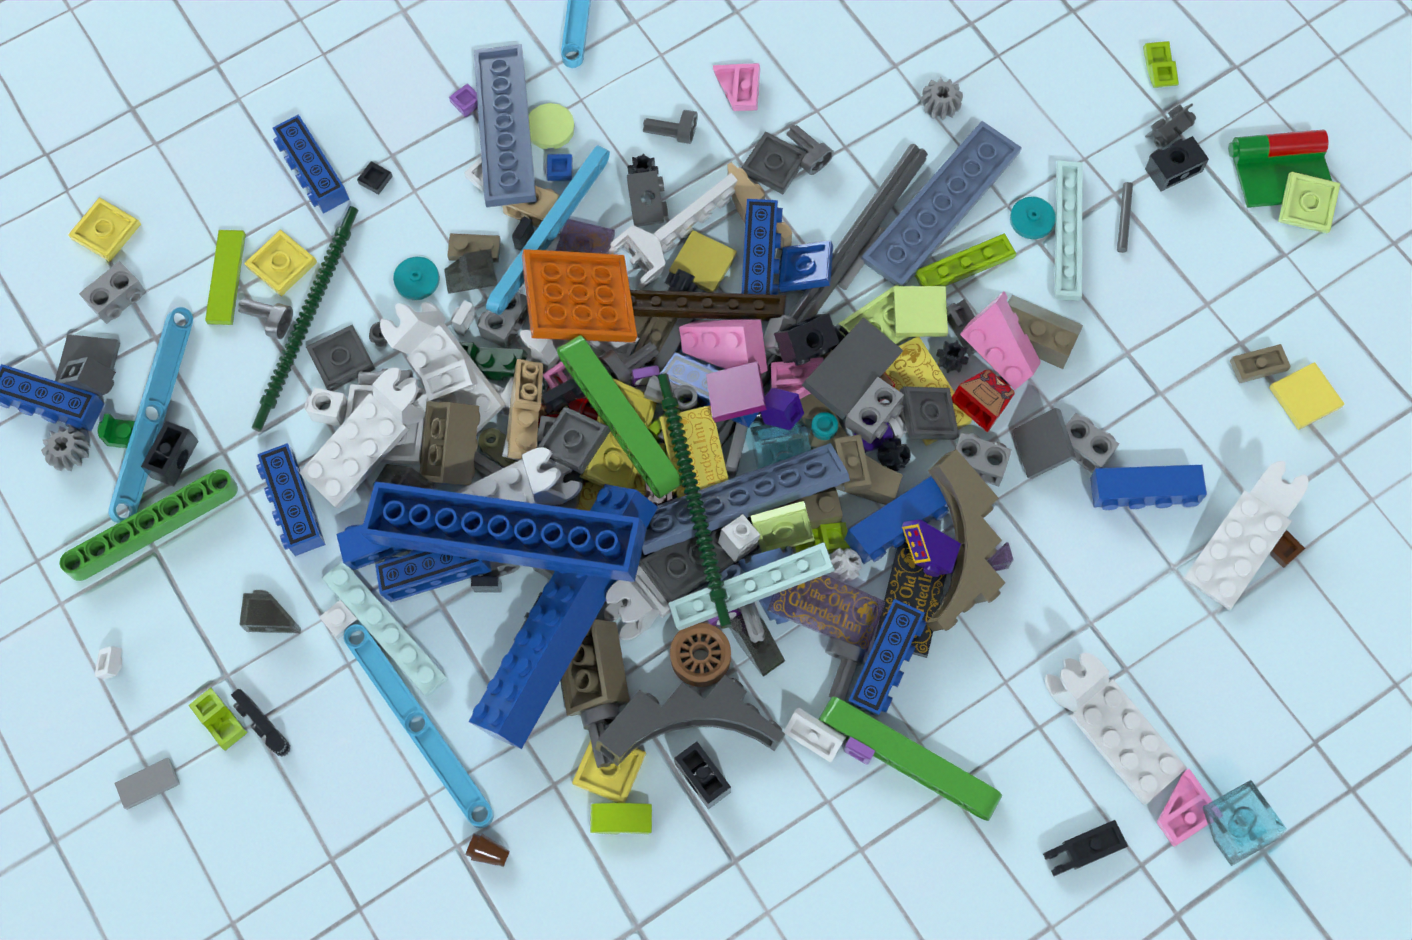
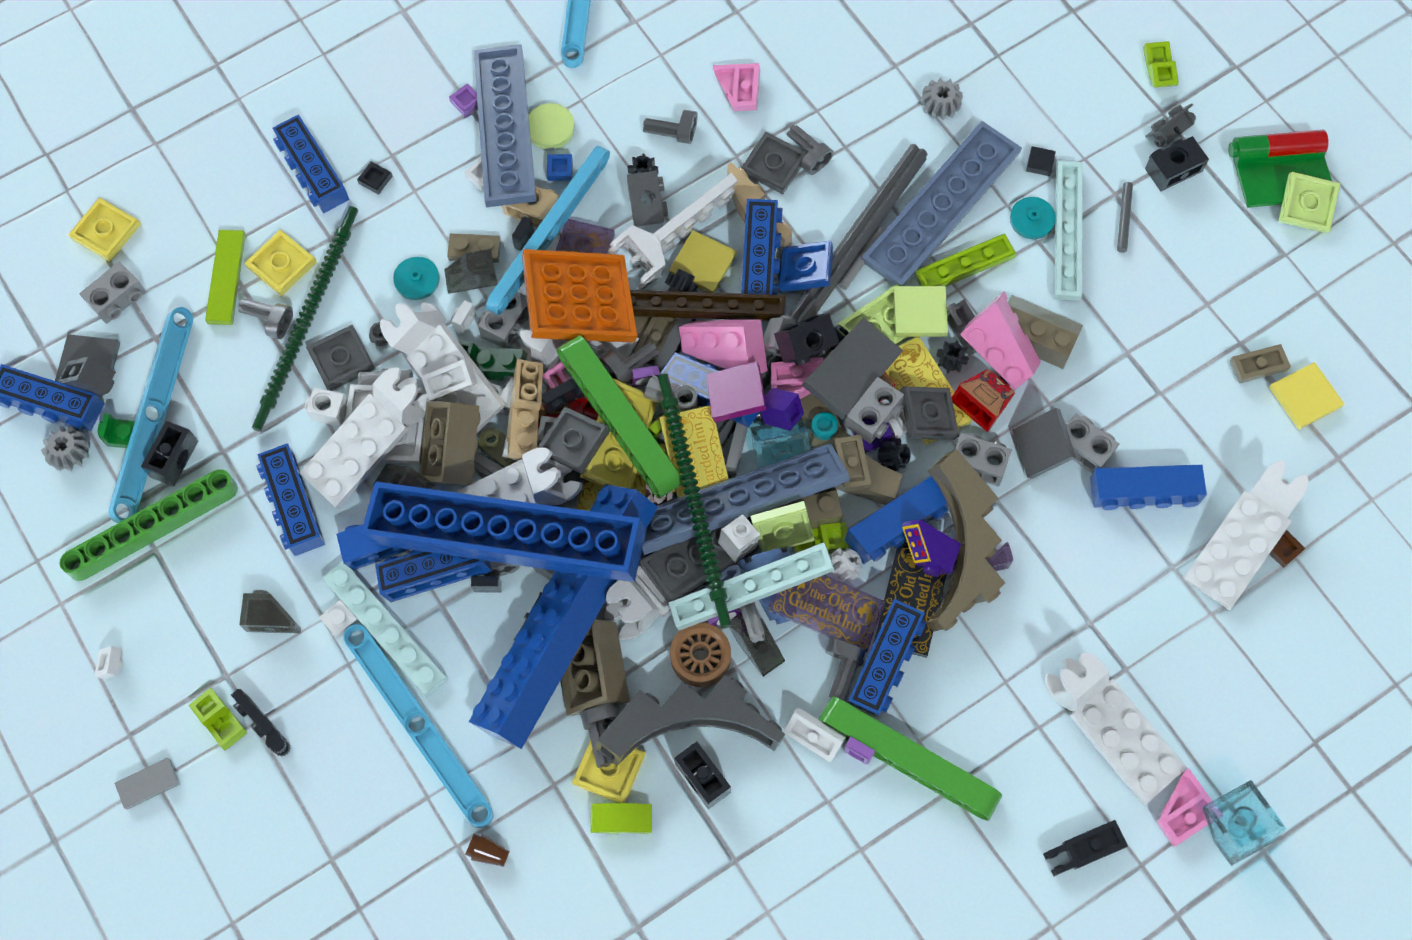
none -> black tile [1026,146,1056,176]

